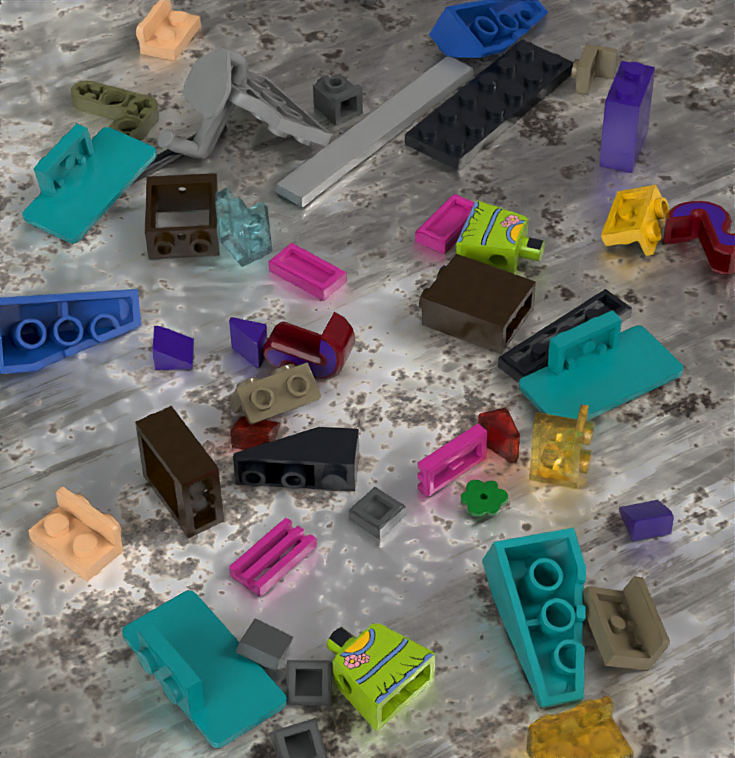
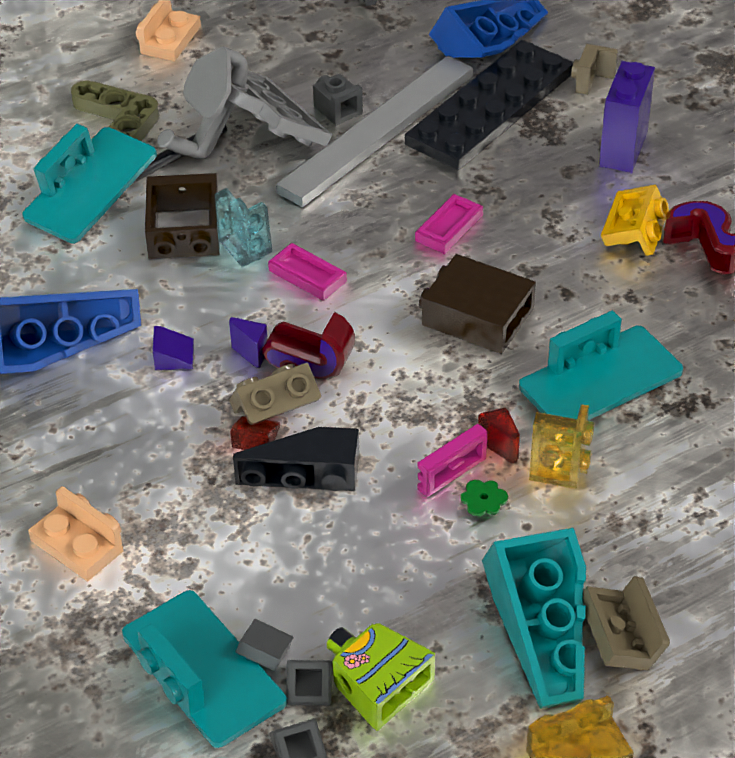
dark brown window [135,406,224,538] -> none
dark pink tile [229,517,317,597] -> none
dark grey tile [348,487,406,540] -> none
lime torso [456,200,545,274] -> none
black tile [498,289,632,383] -> none
dark purple slope [619,500,674,542] -> none

